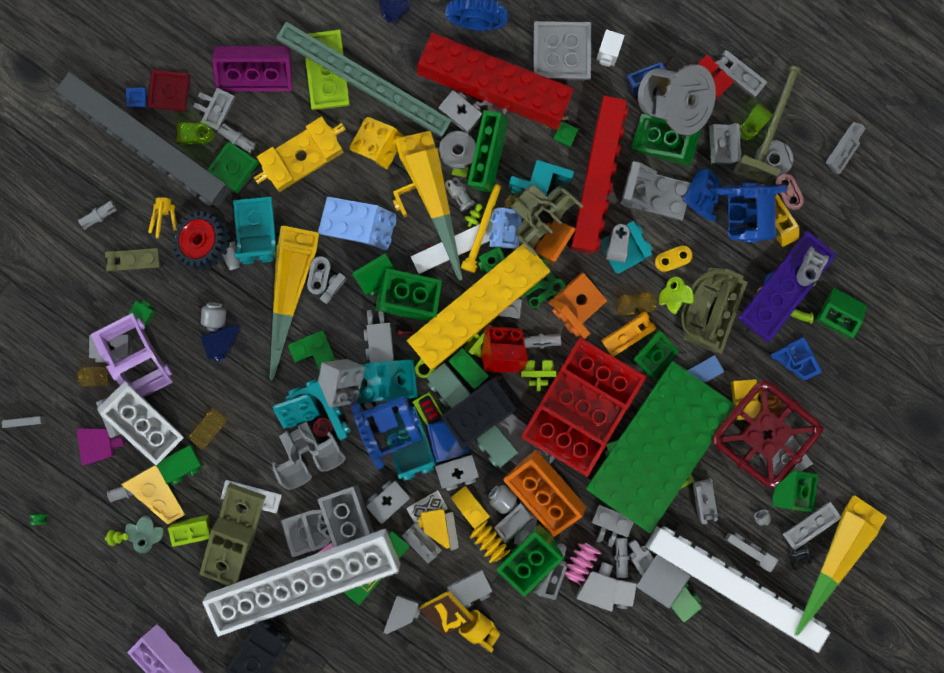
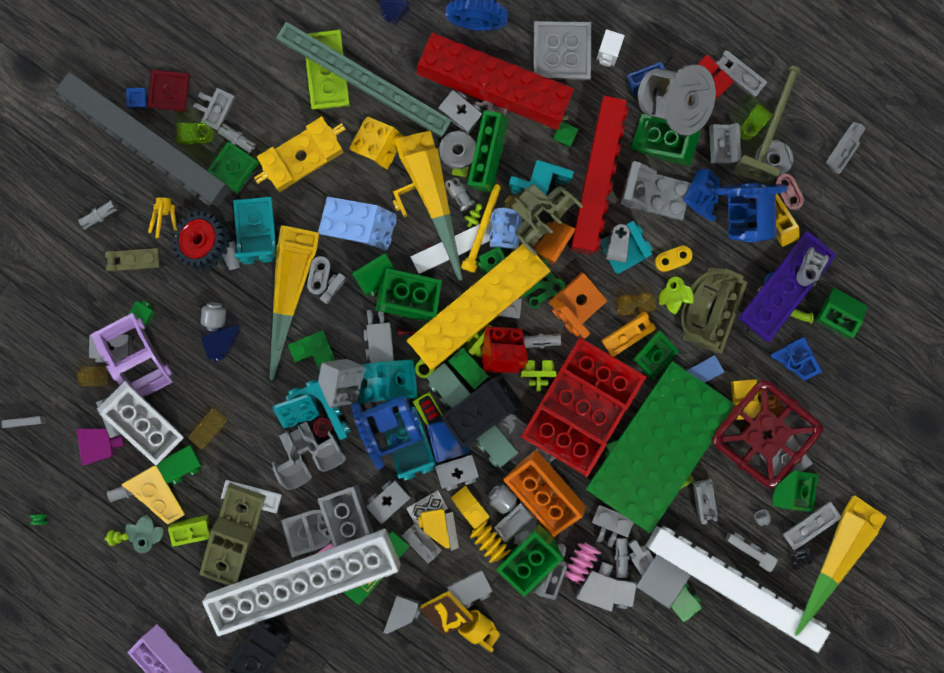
magenta slope [212,46,292,91] -> none

